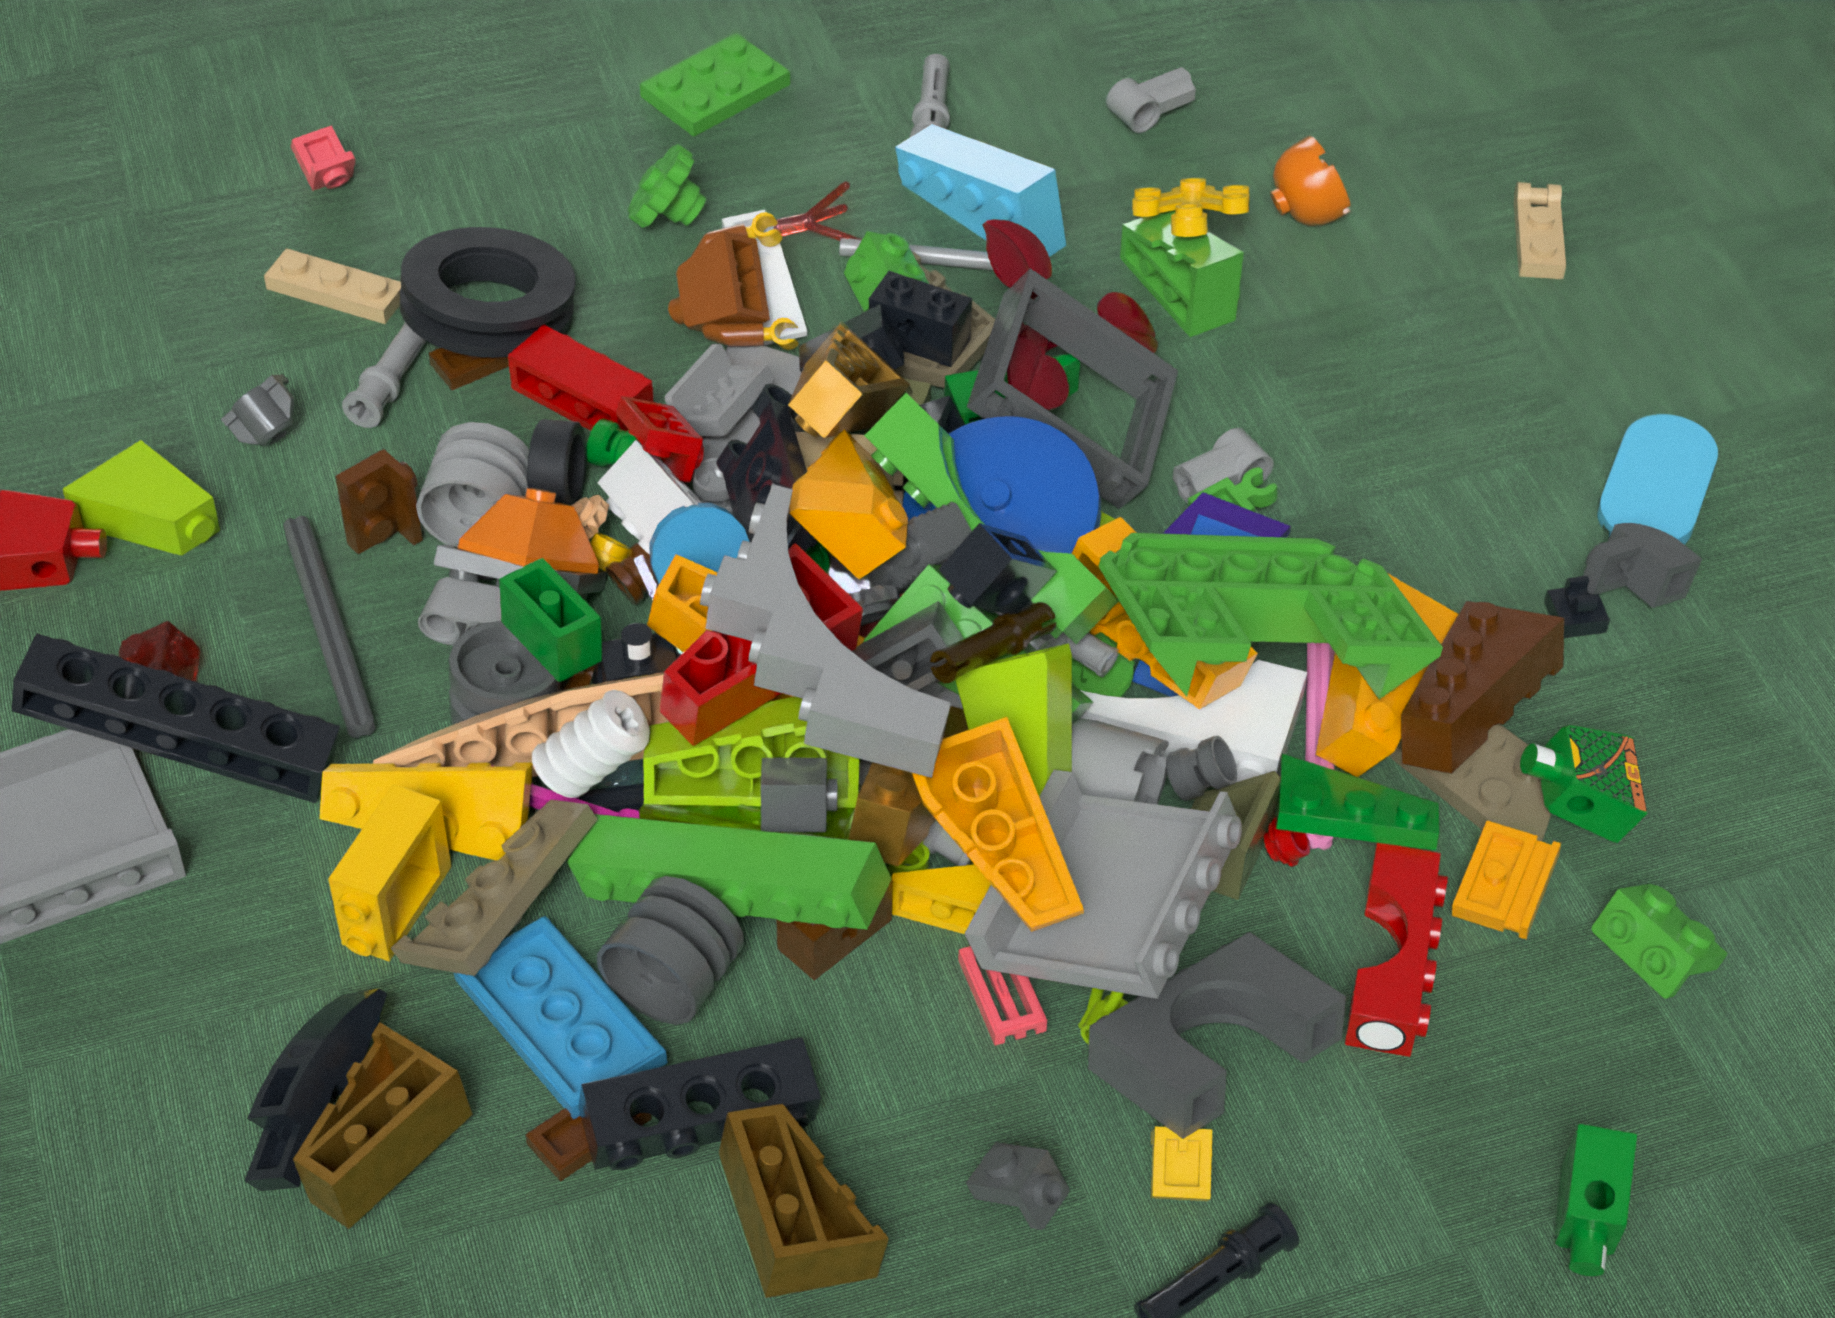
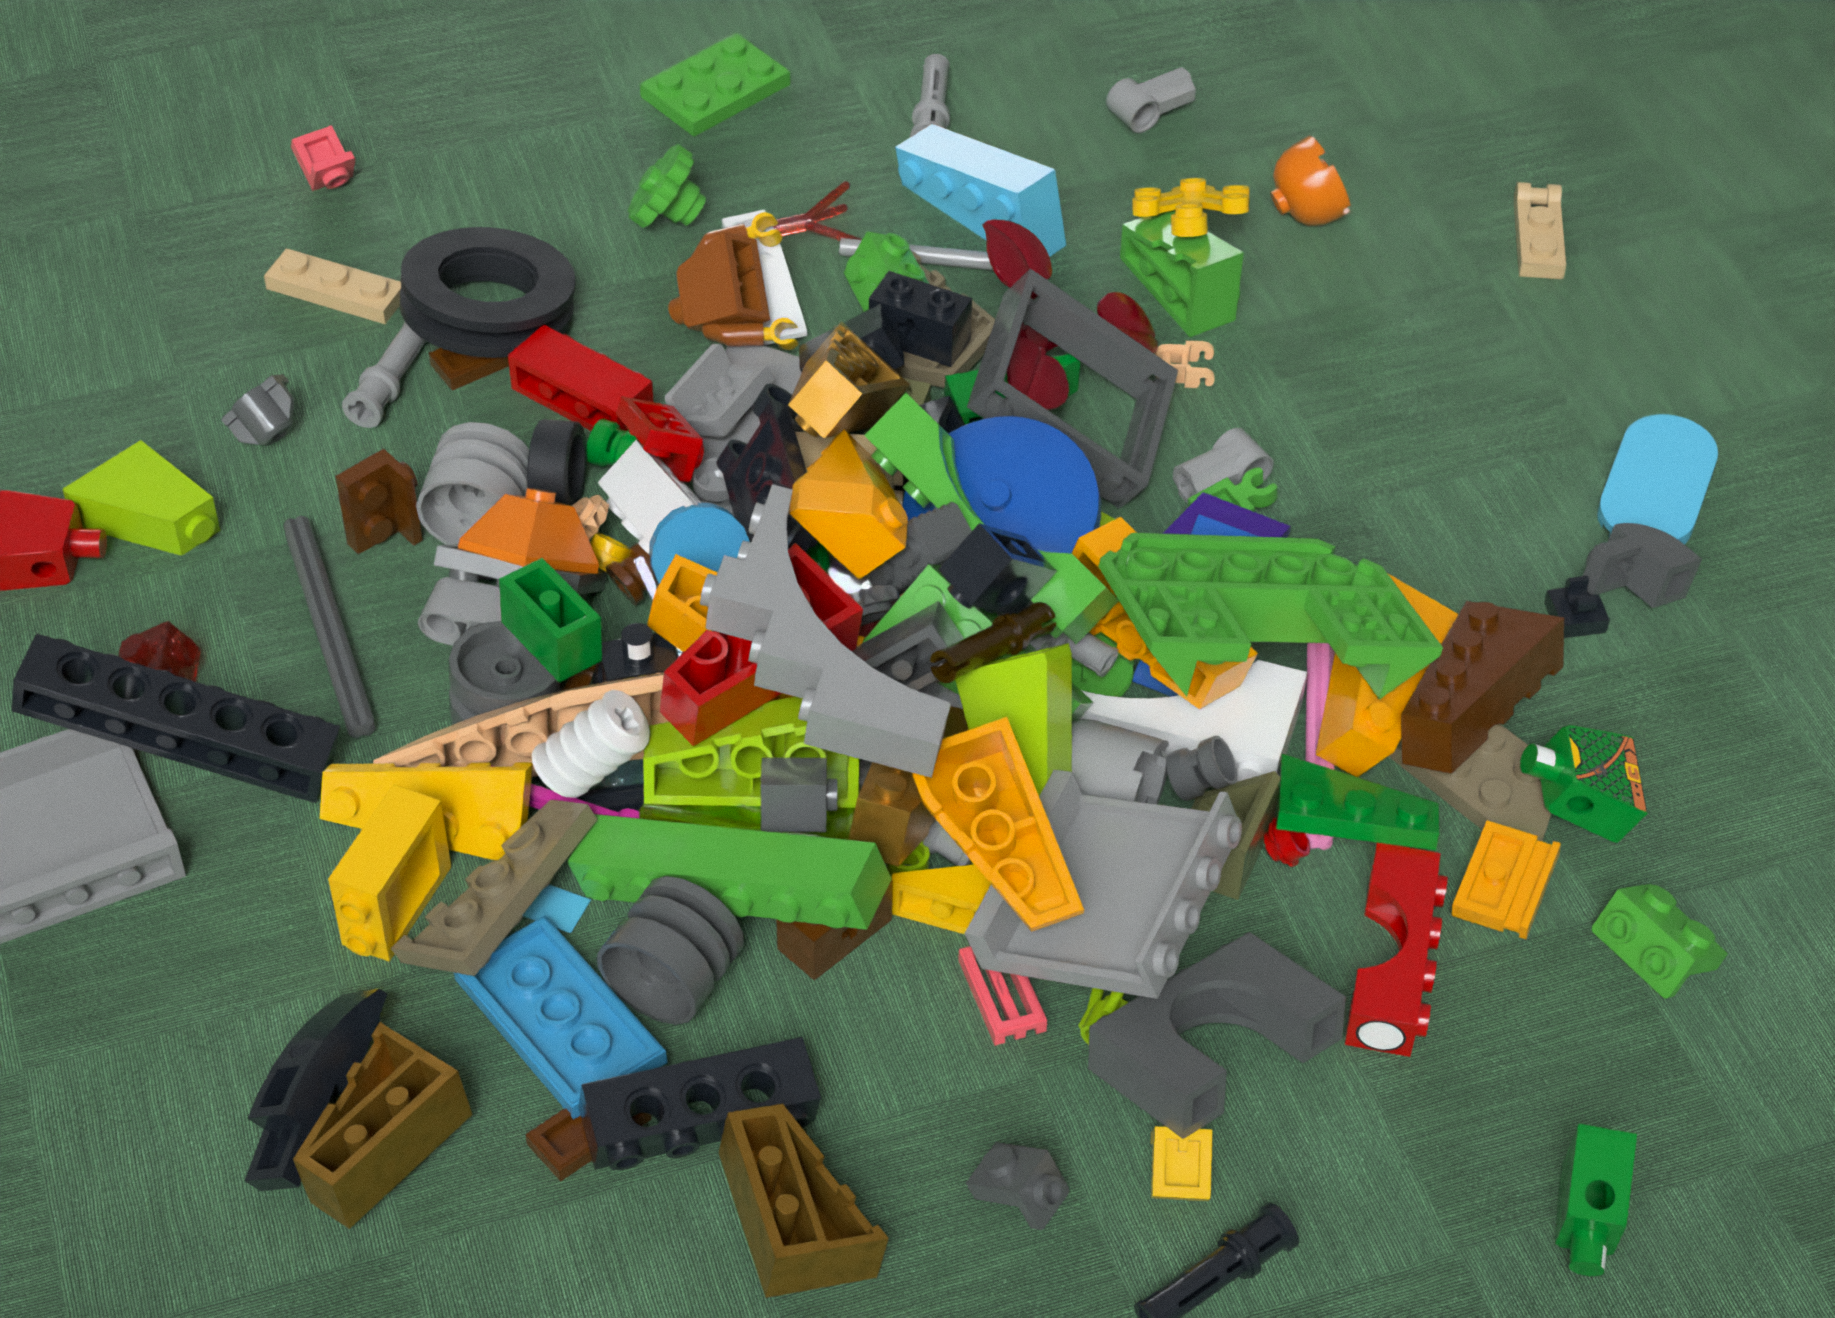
none -> medium azure sticker [523,885,591,933]
none -> light nougat piece [1155,340,1215,388]

